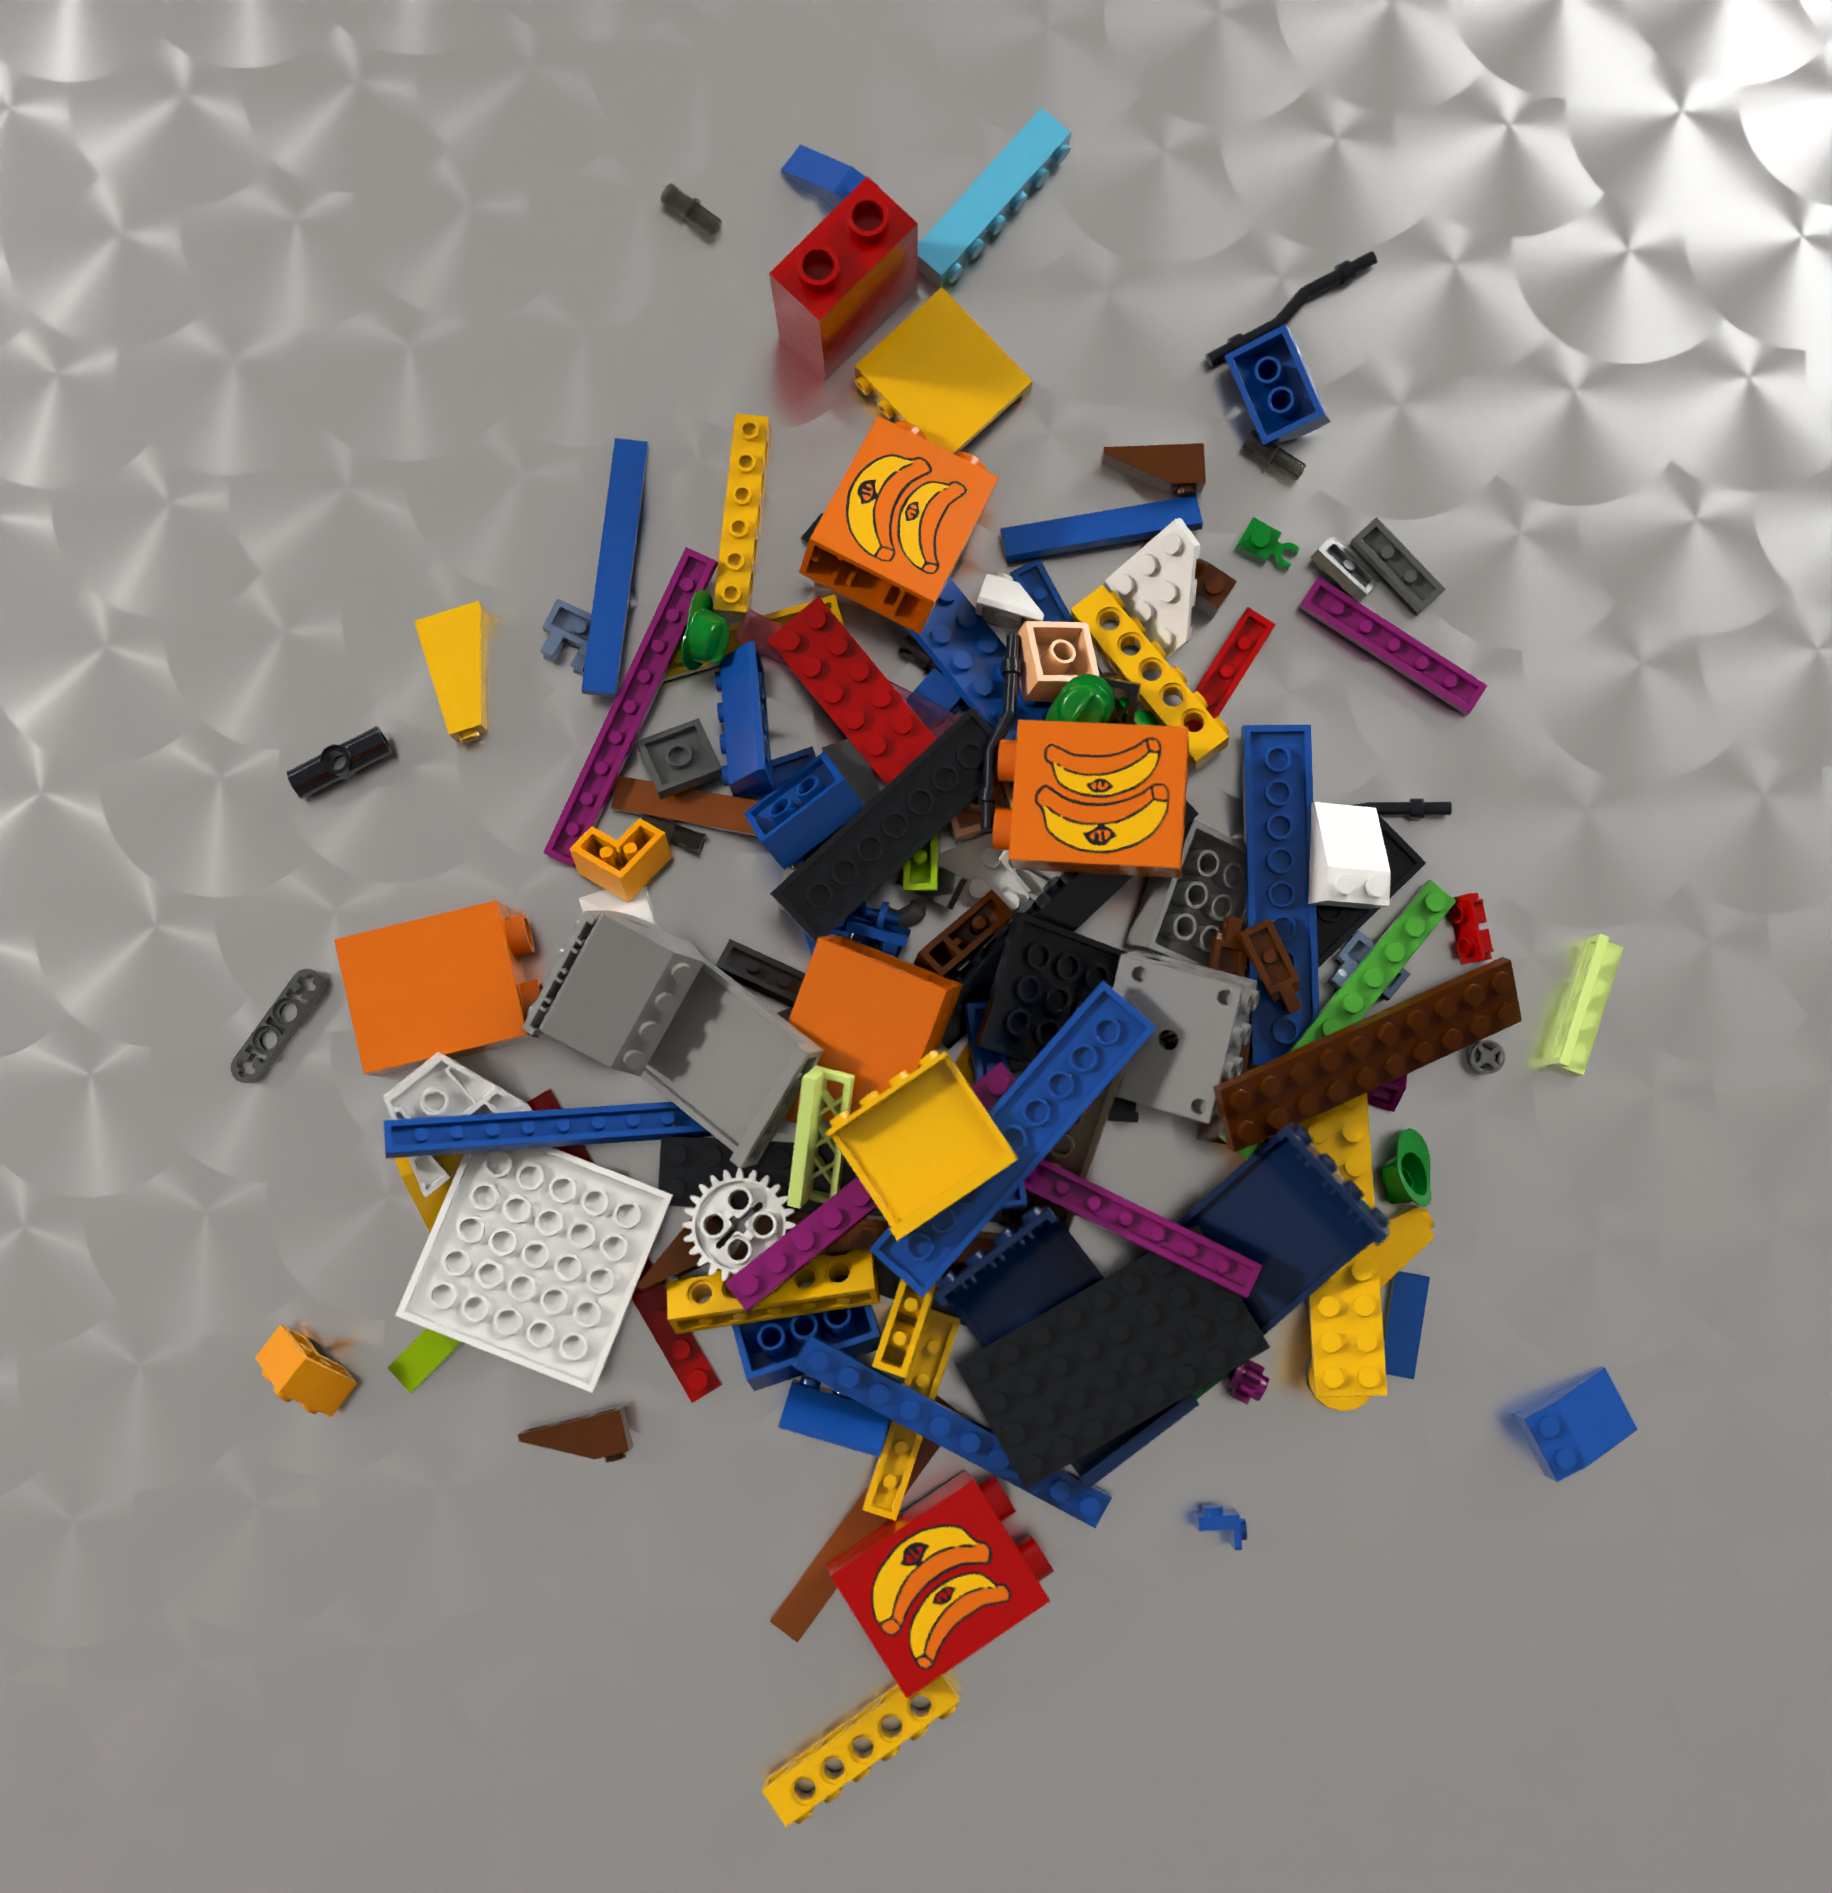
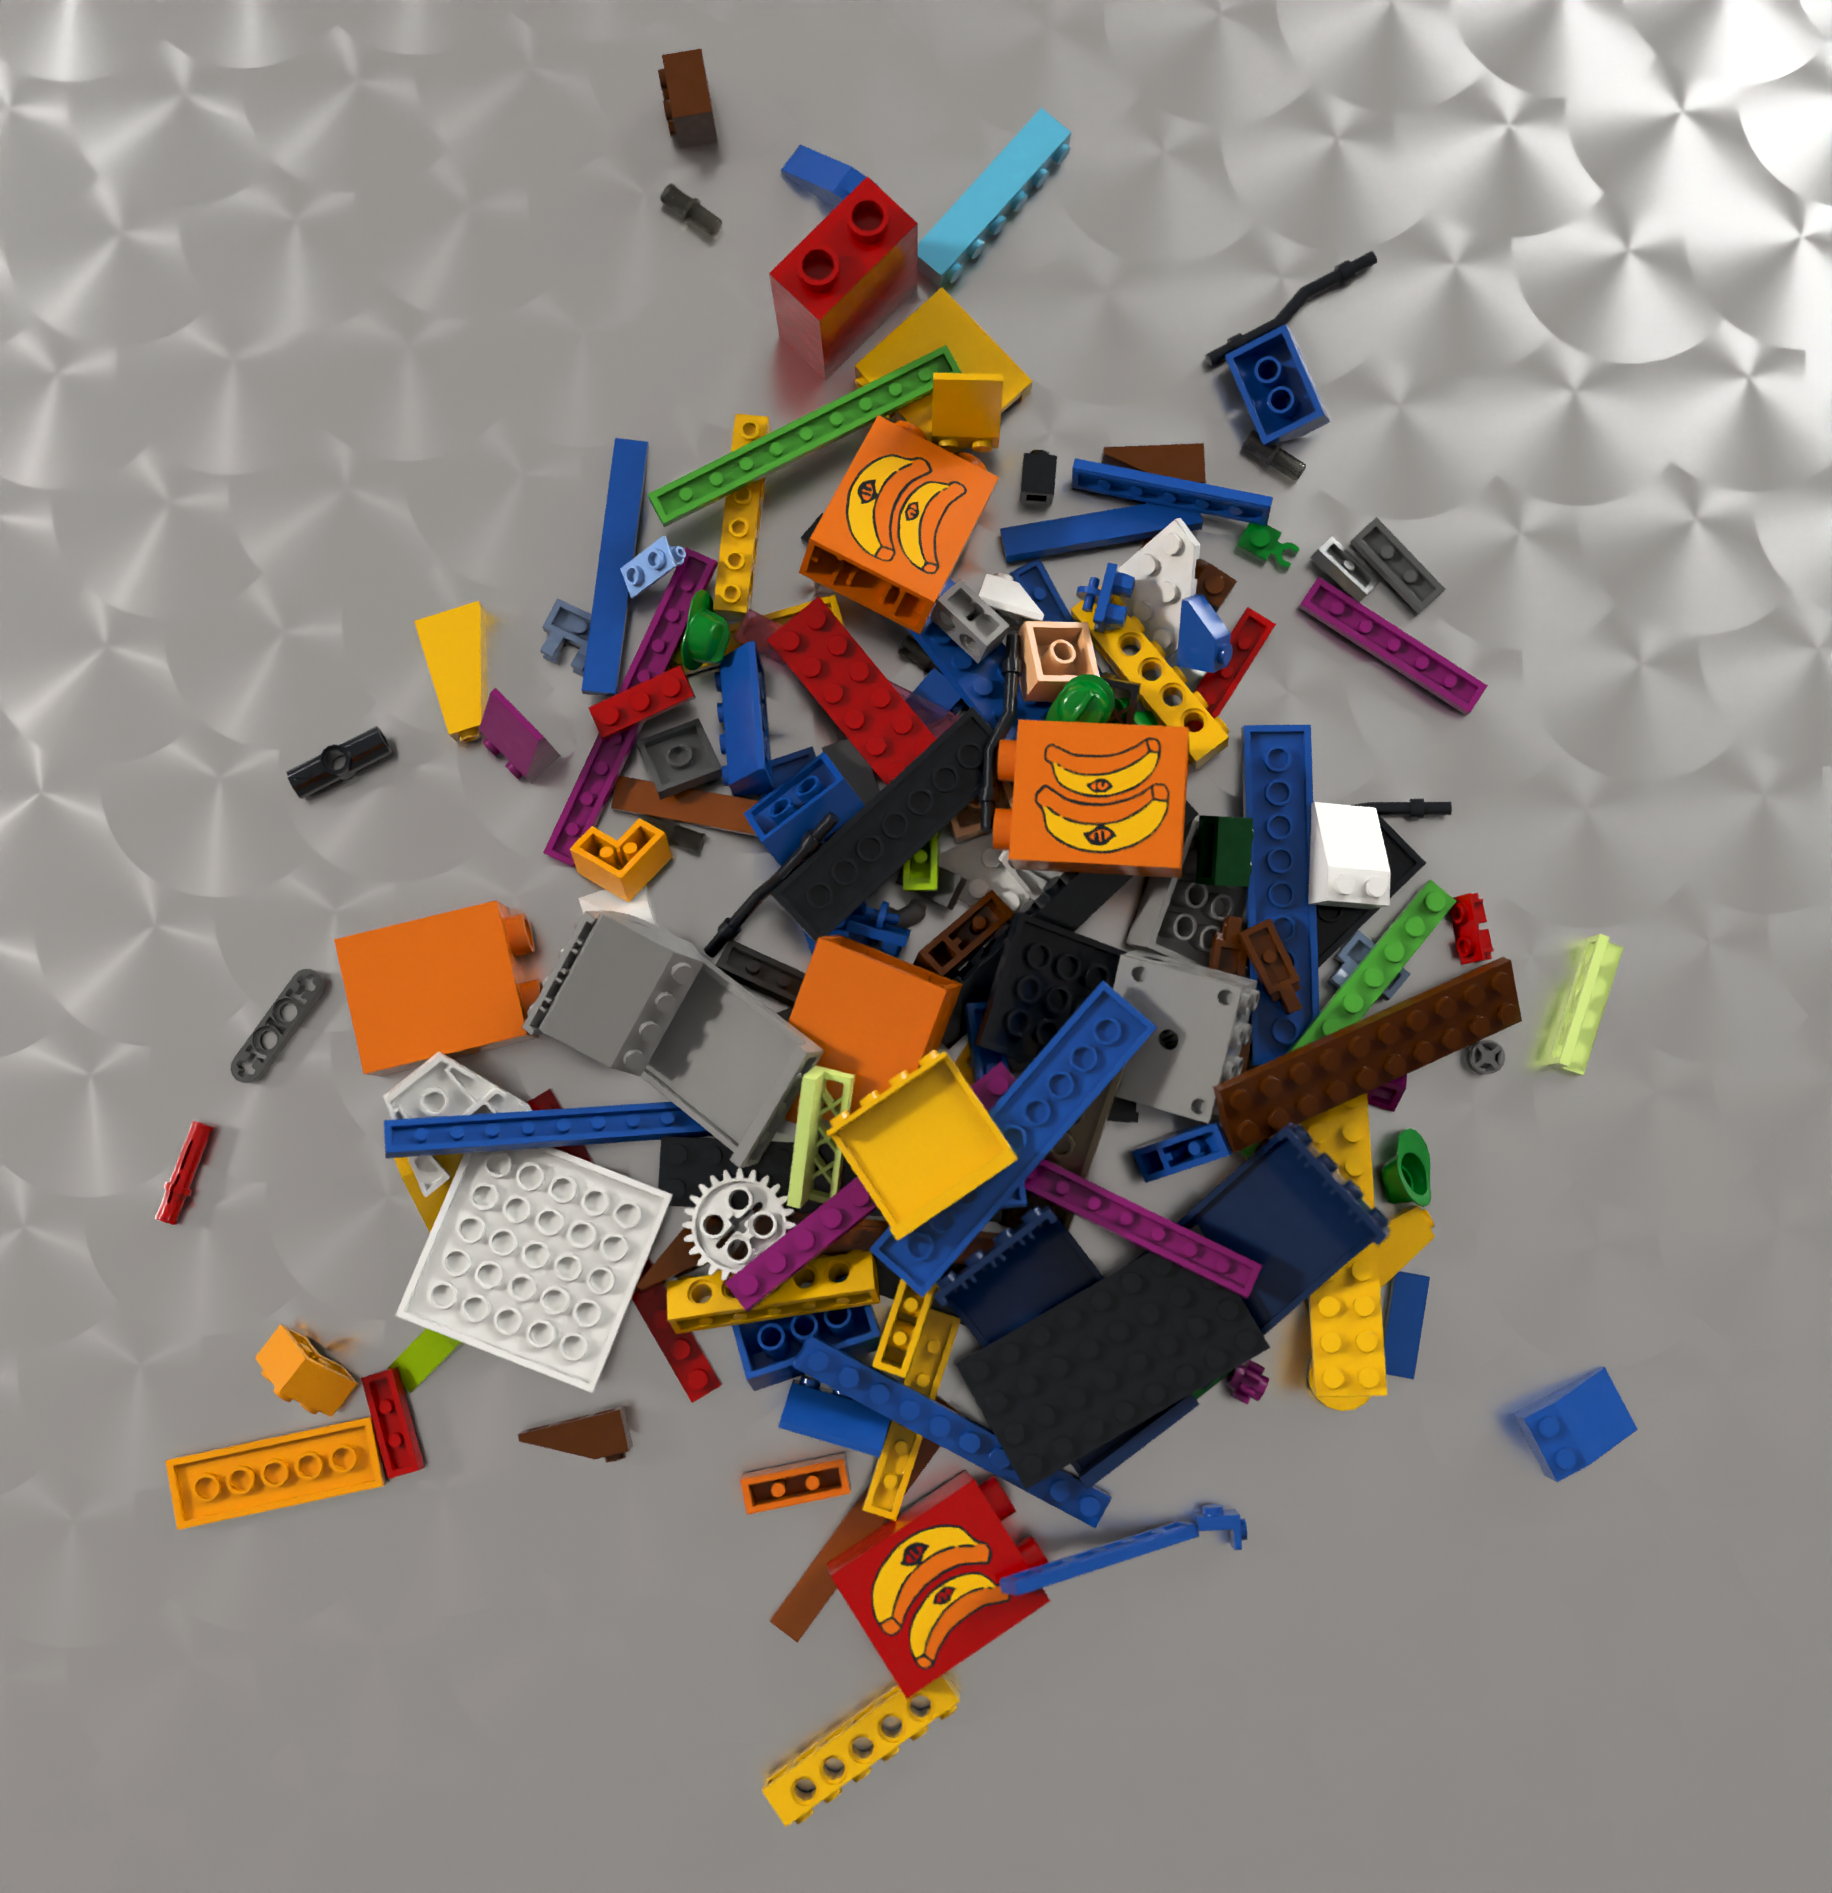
none -> red pin [155,1120,214,1225]
none -> light orange plate [165,1416,386,1530]
none -> red plate [361,1367,425,1479]
none -> magenta slope [479,687,560,783]
none -> red plate [588,665,696,740]
none -> light blue hinge [620,536,686,599]
none -> bright green plate [648,345,962,527]
none -> reddish brown brick [658,49,718,149]
none -> black bar [704,812,840,957]
none -> orange brick [740,1453,852,1515]
none -> light grey brick [930,579,1010,664]
none -> yellow slope [932,373,1003,453]
none -> blue tile [999,1521,1200,1596]
none -> black brick [1019,450,1057,504]
none -> blue tile [1072,458,1273,526]
none -> blue hips [1076,563,1135,633]
none -> blue slope [1132,1121,1233,1183]
none -> blue slope [1176,594,1233,673]
none -> dark green brick [1195,815,1254,887]

